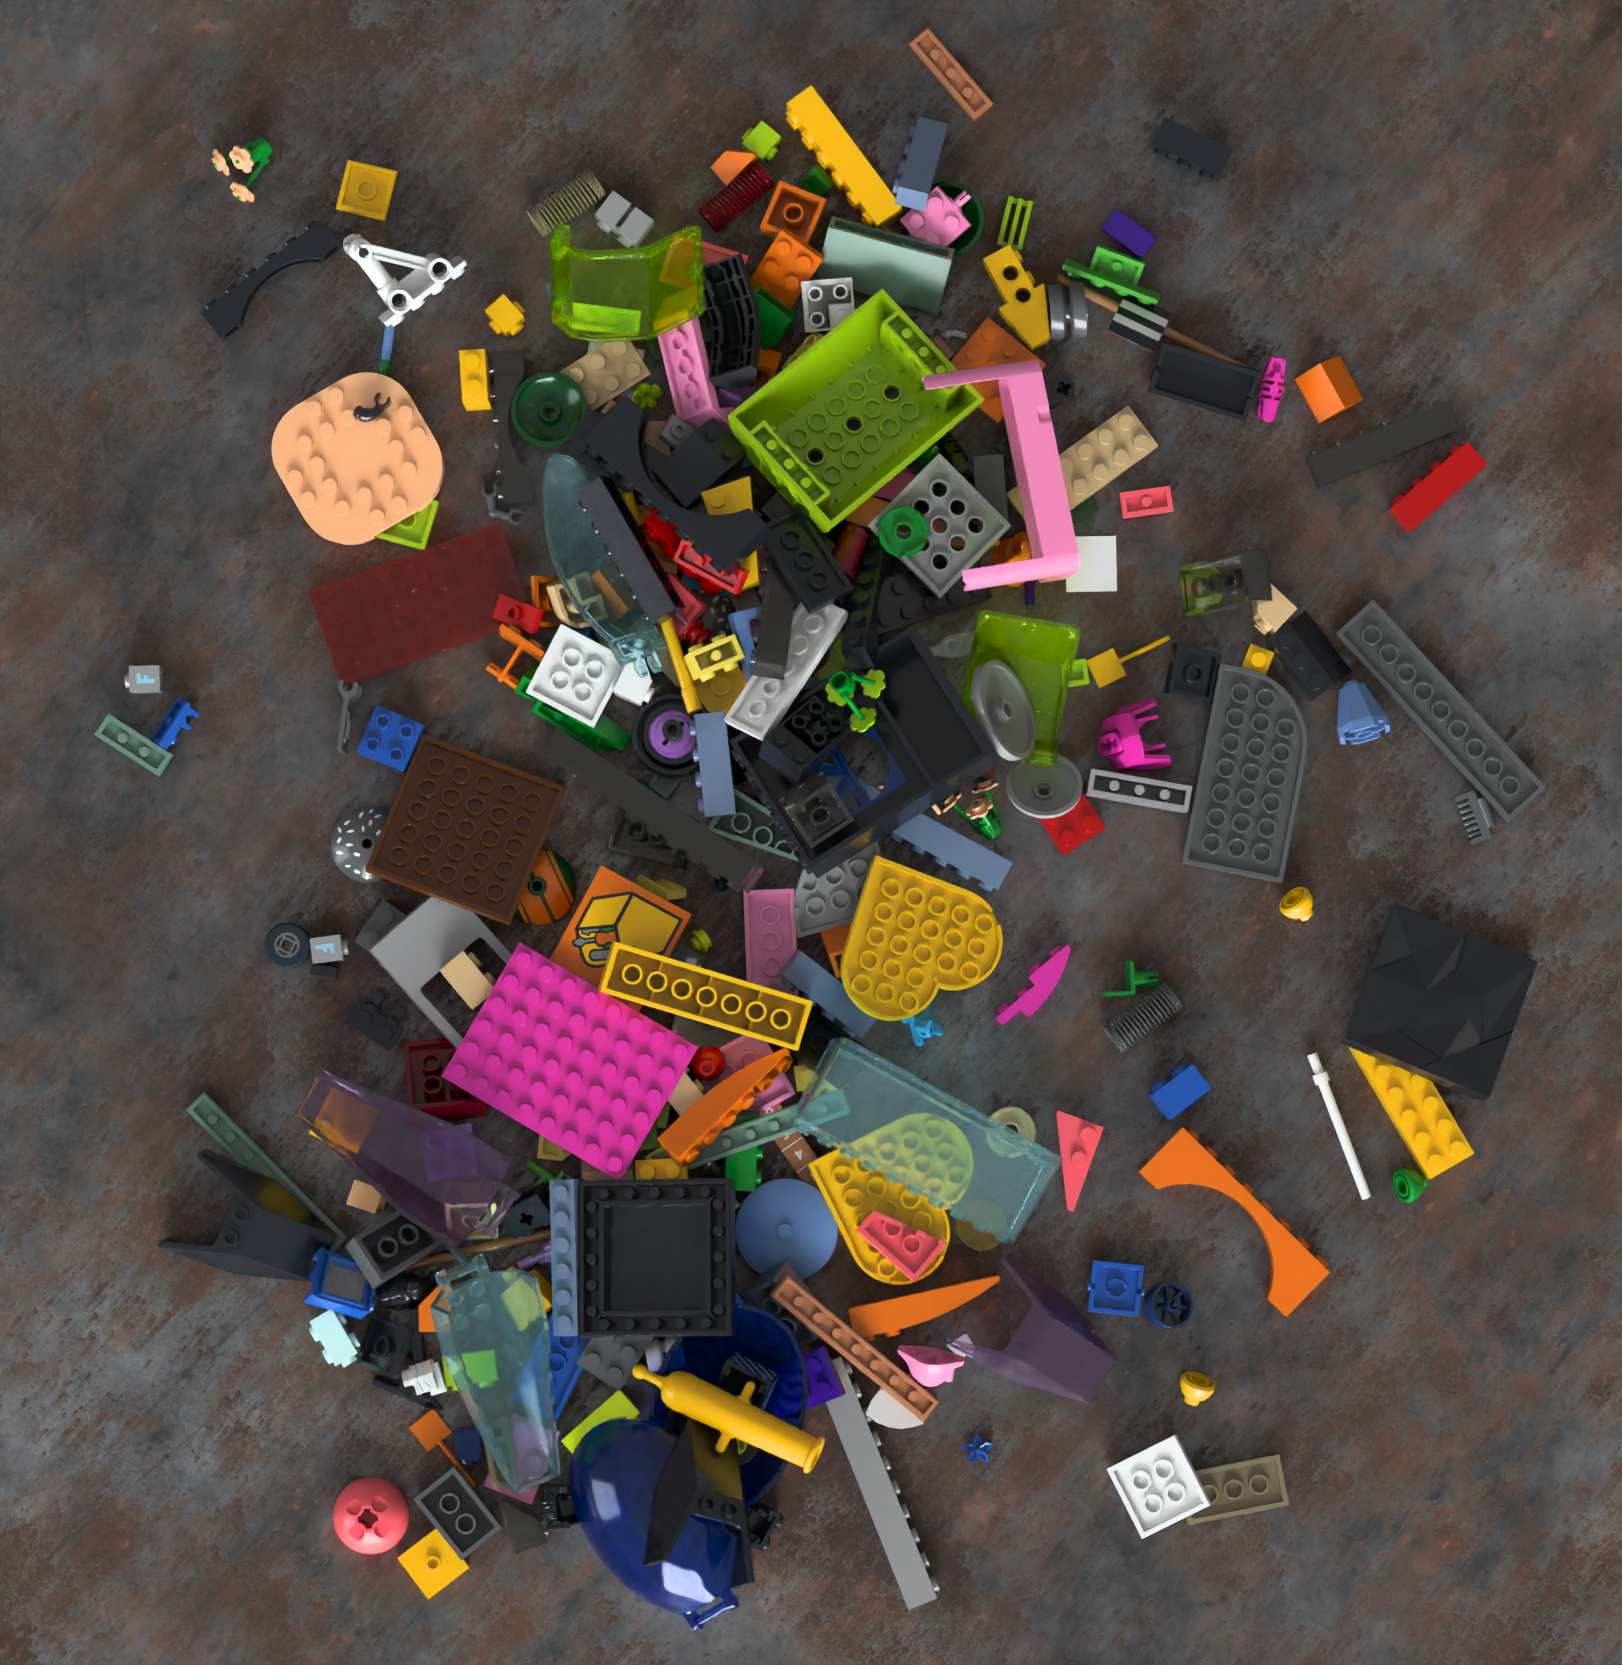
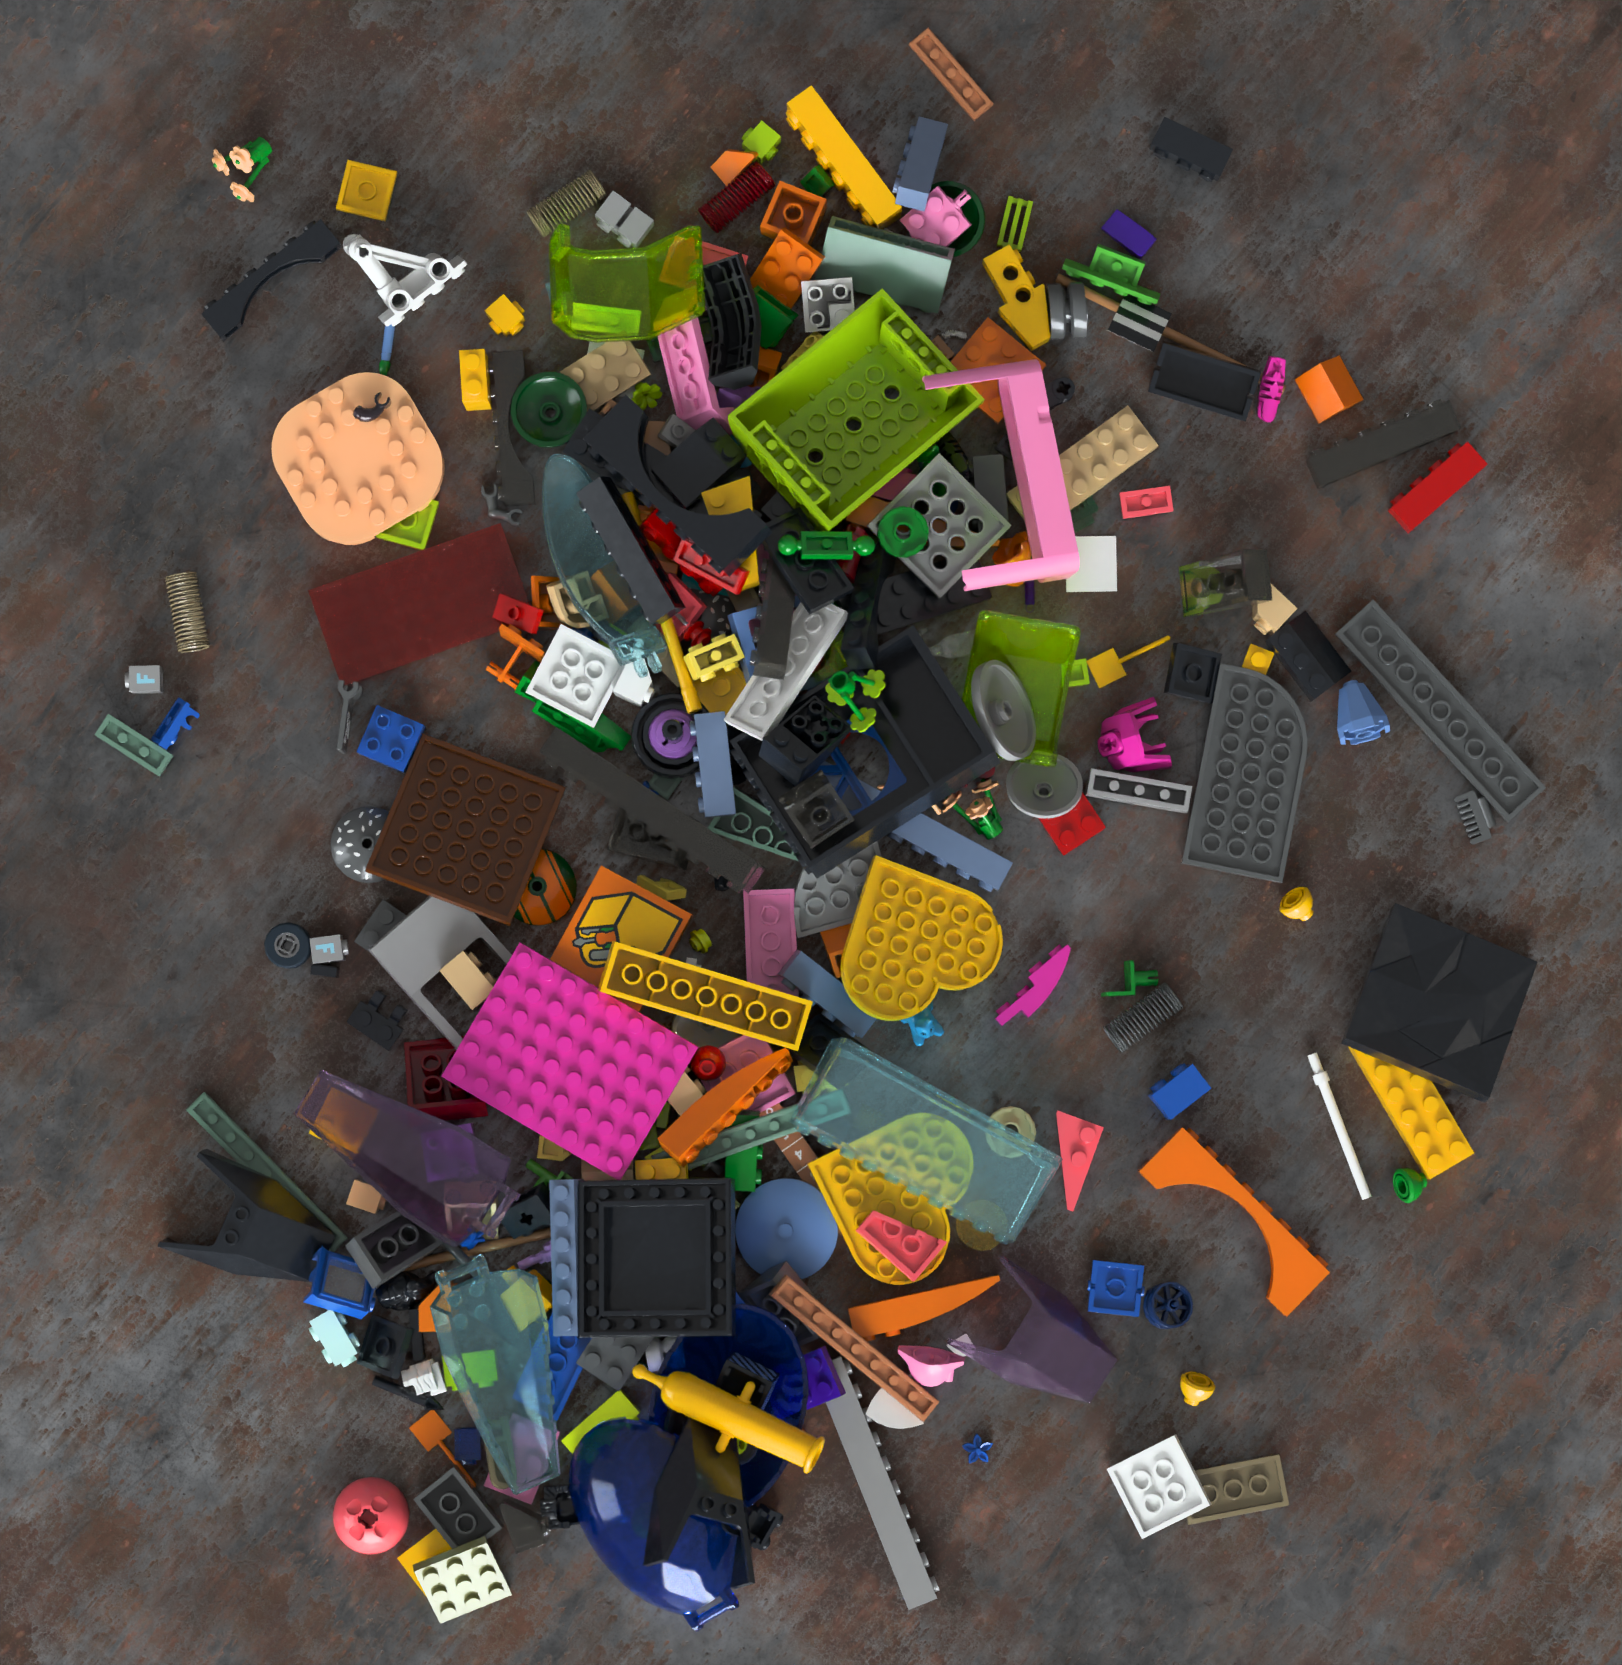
none -> dark tan piece [164,571,210,653]
none -> plate [412,1536,512,1624]
none -> blue plant [459,1228,488,1251]
none -> green plate [778,531,875,560]

